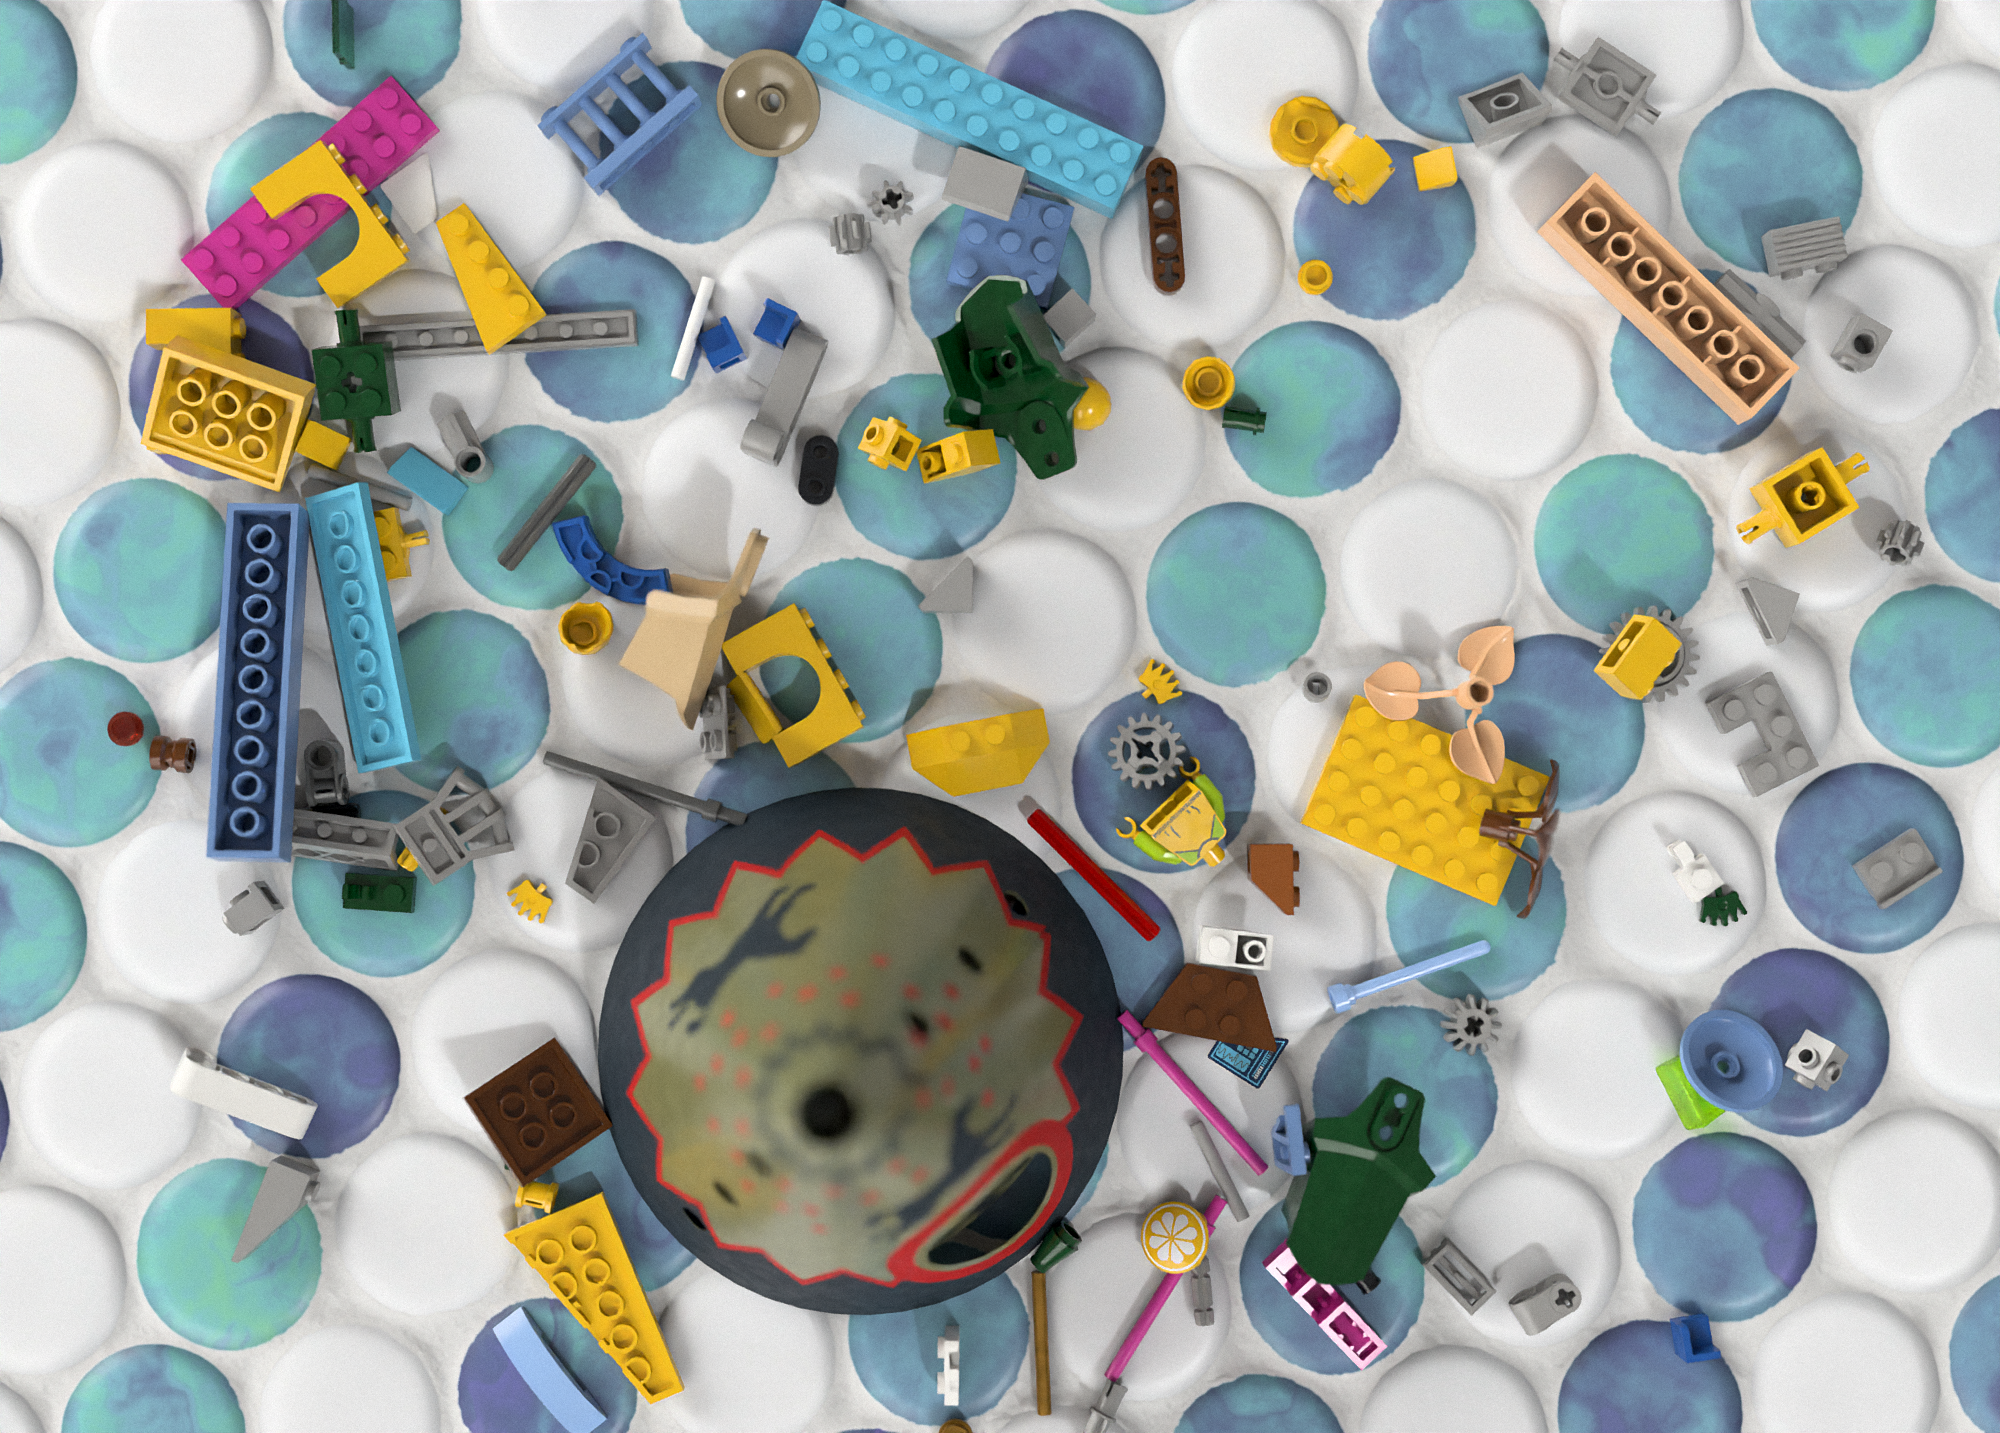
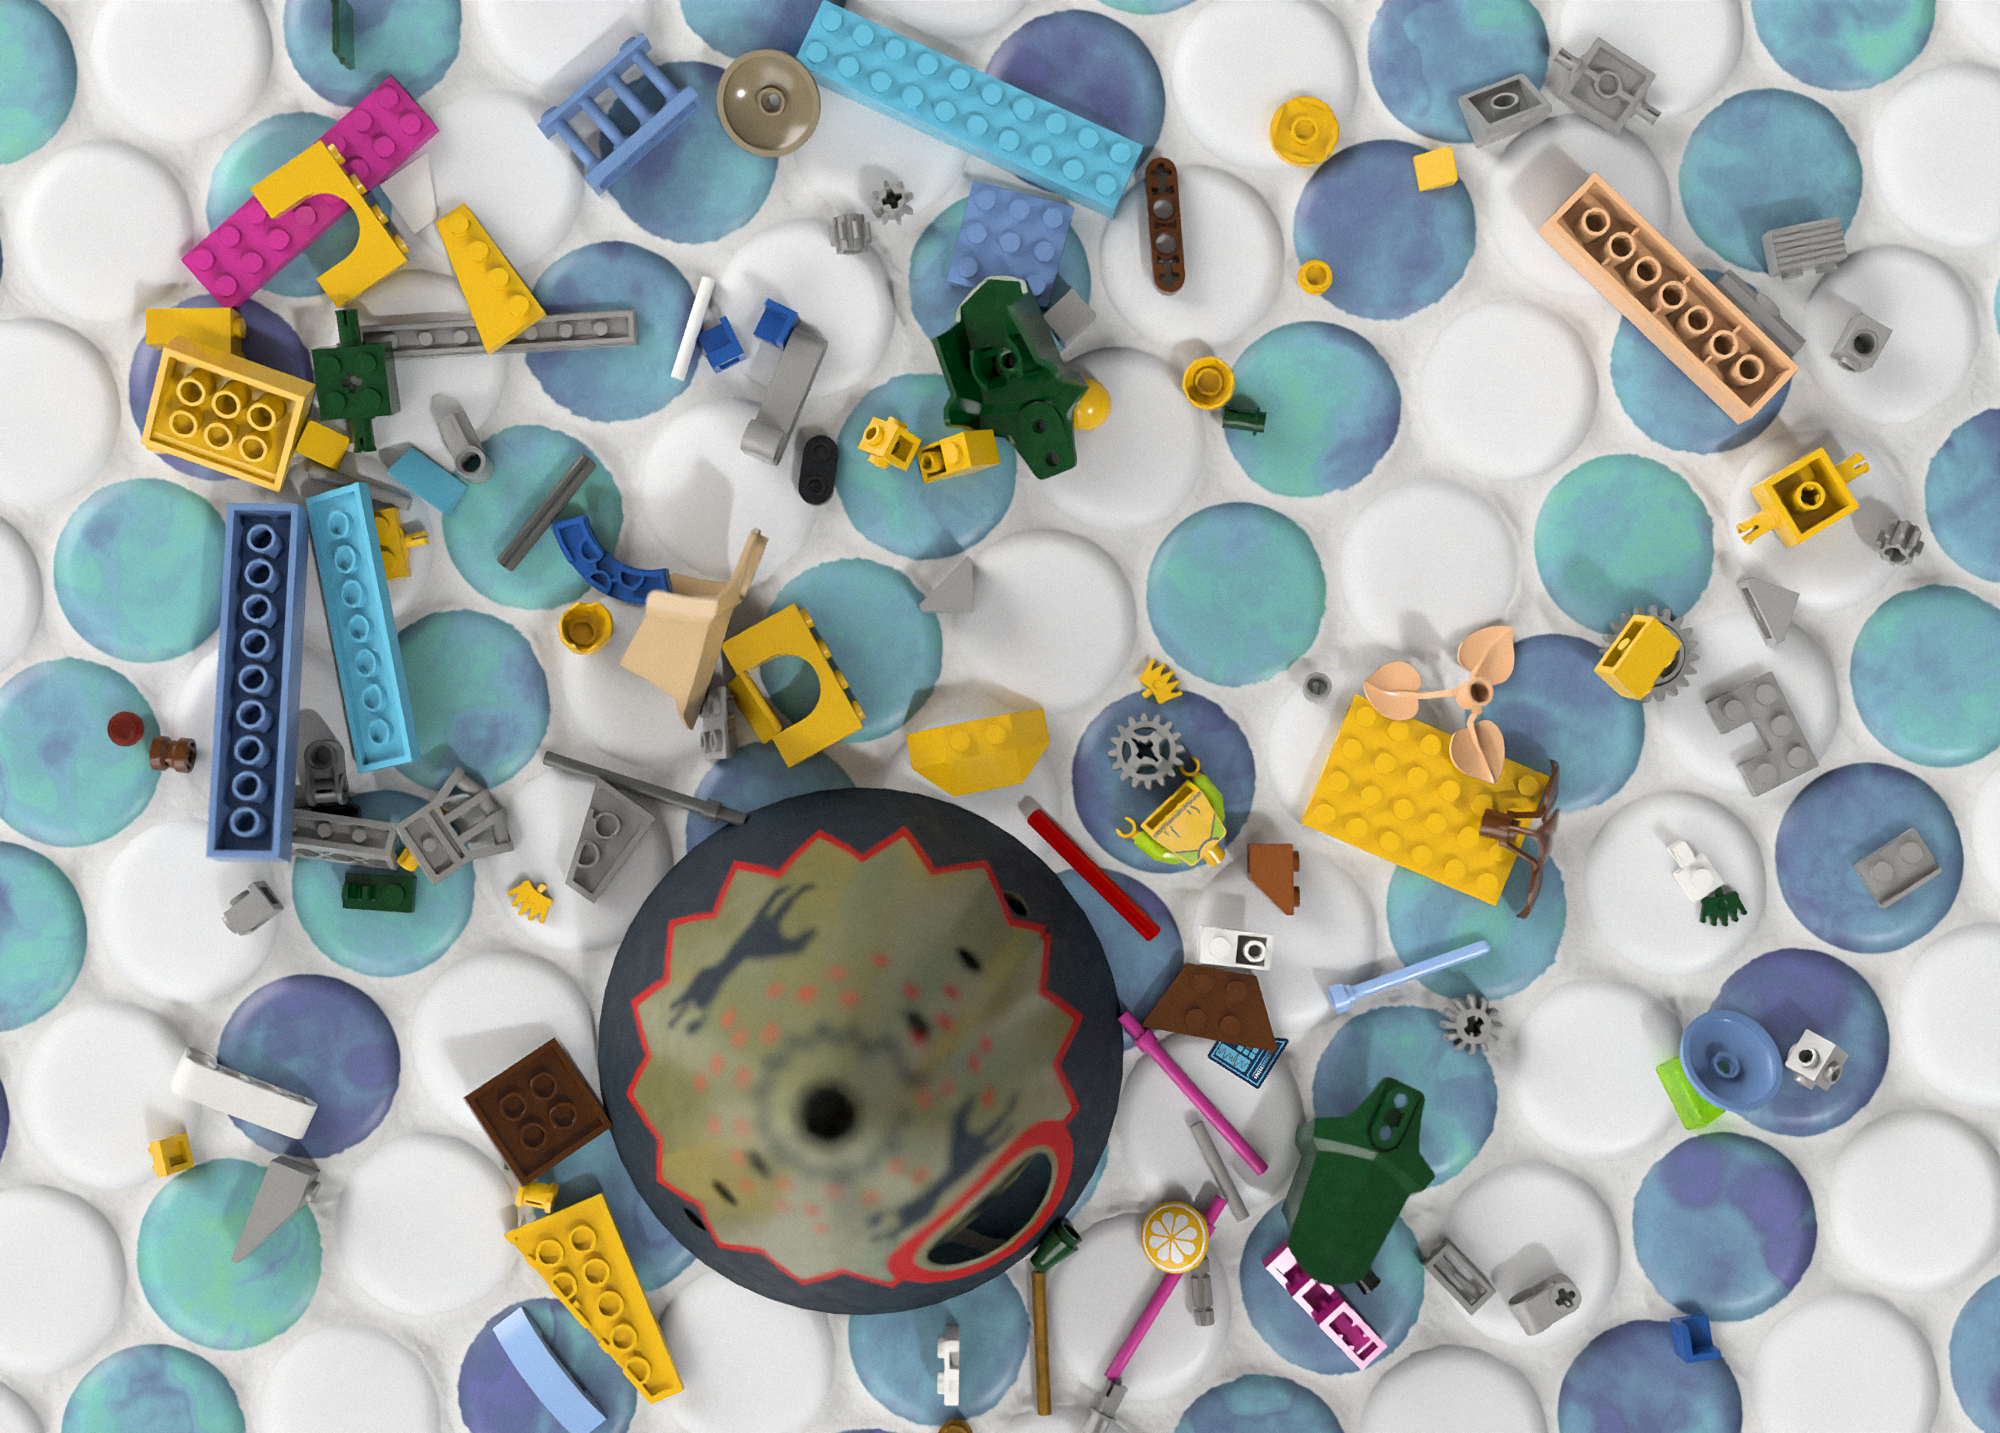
light grey slope [942,146,1029,221] -> none
medium blue wing [1271,1104,1310,1176] -> none
yellow brick [1310,124,1395,205] -> none
none -> yellow tile [148,1132,195,1177]

